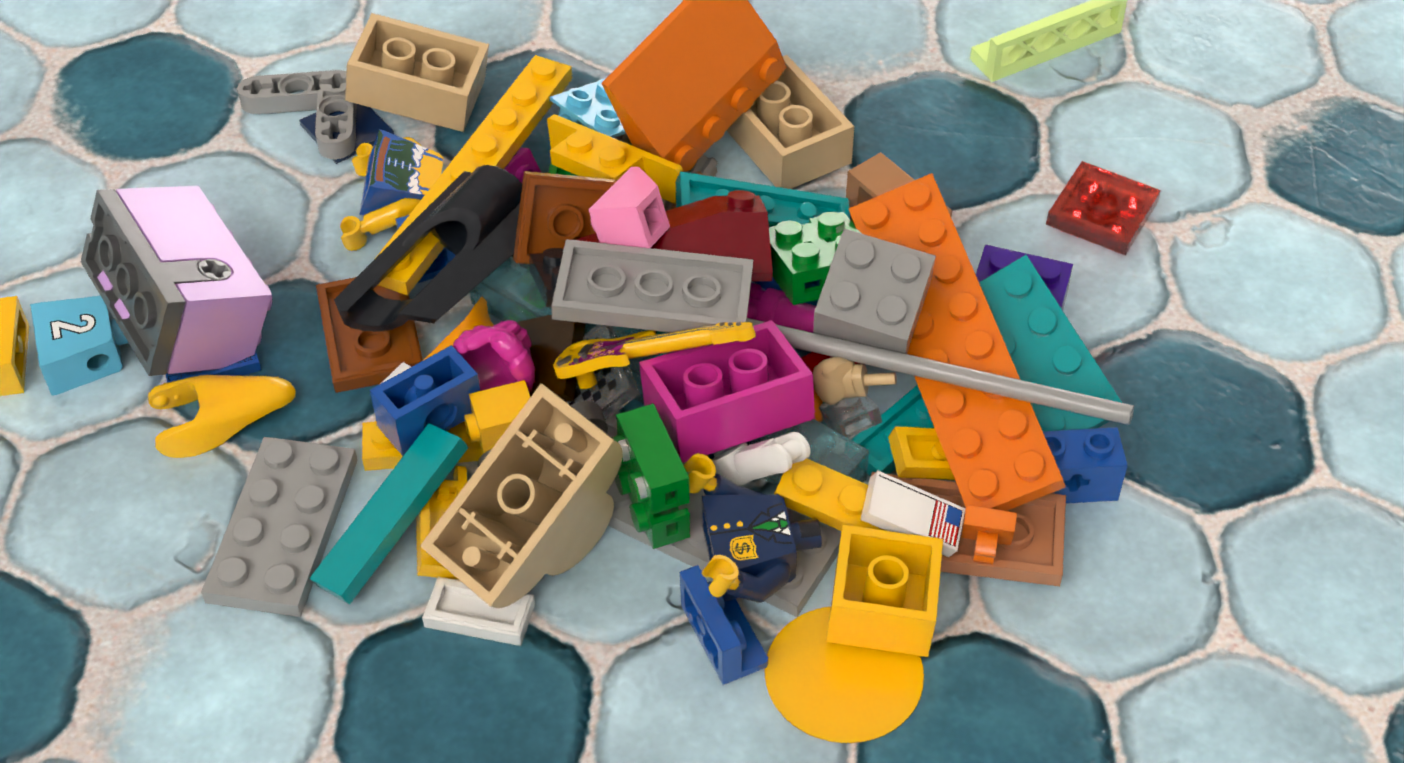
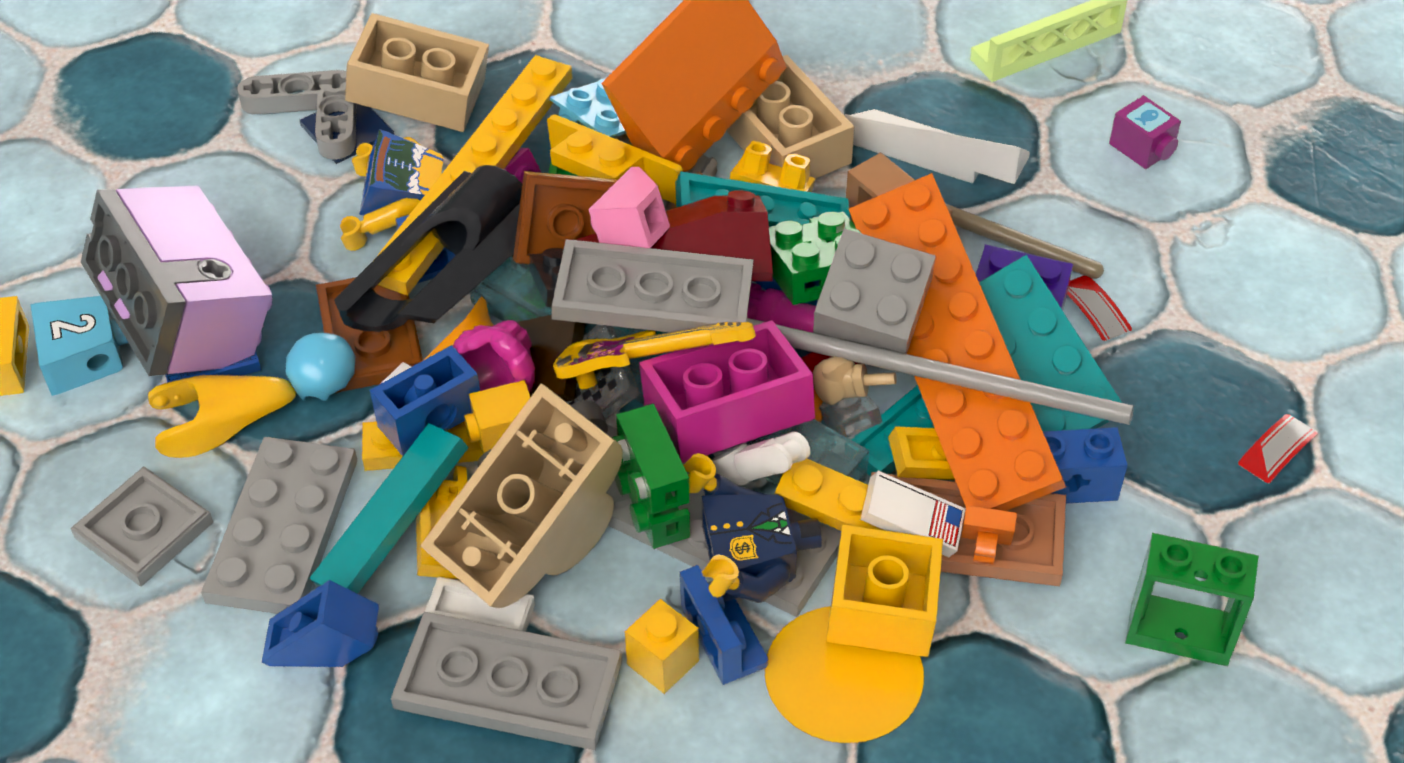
clear red plate [1046,161,1161,256] -> none
none -> light grey tile [70,466,213,586]
none -> blue slope [261,580,379,667]
none -> medium azure hair [286,333,355,401]
none -> light grey plate [391,612,622,750]
none -> yellow brick [625,599,699,694]
none -> yellow hips [729,141,816,192]
none -> white wedge [843,109,1030,184]
none -> dark tan piece [945,203,1104,279]
none -> sticker [1067,275,1132,341]
none -> magenta brick [1109,95,1181,170]
none -> green window [1125,532,1259,667]
none -> sticker [1238,414,1318,483]

